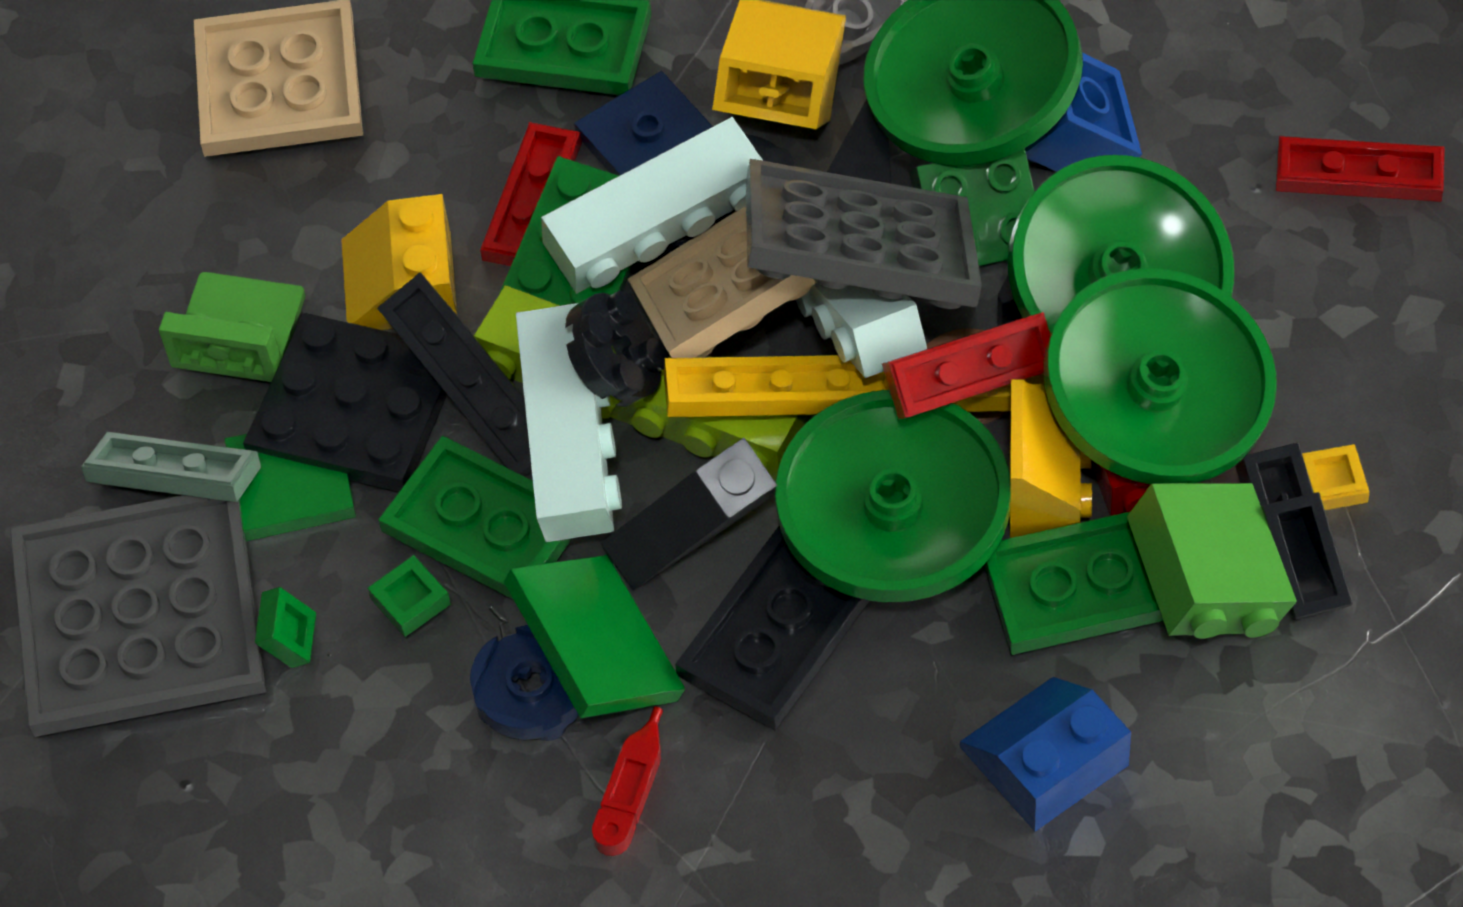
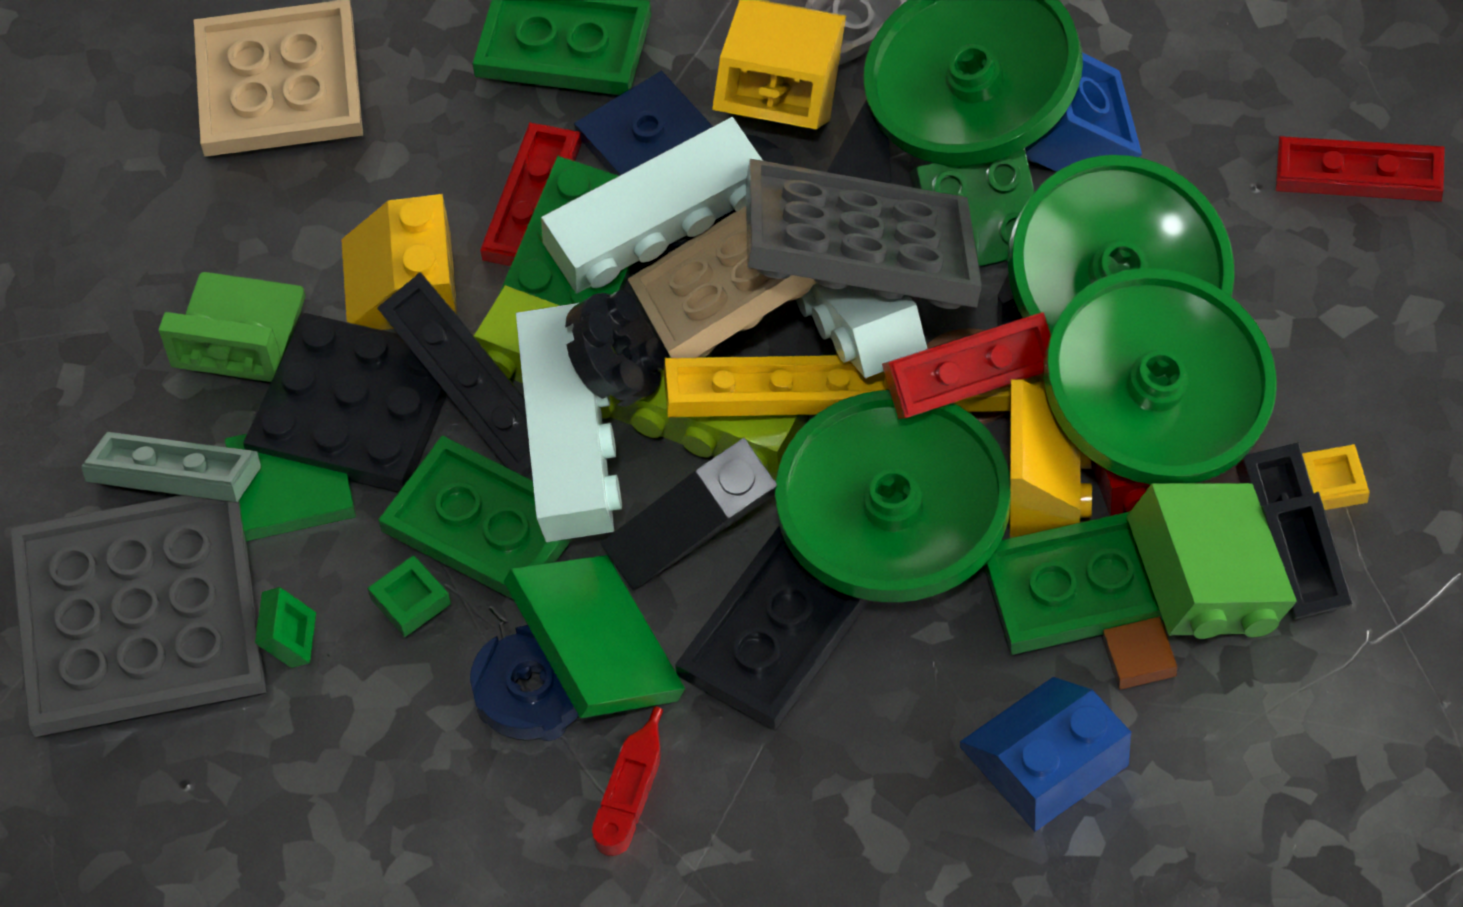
none -> dark orange tile [1103,617,1177,690]

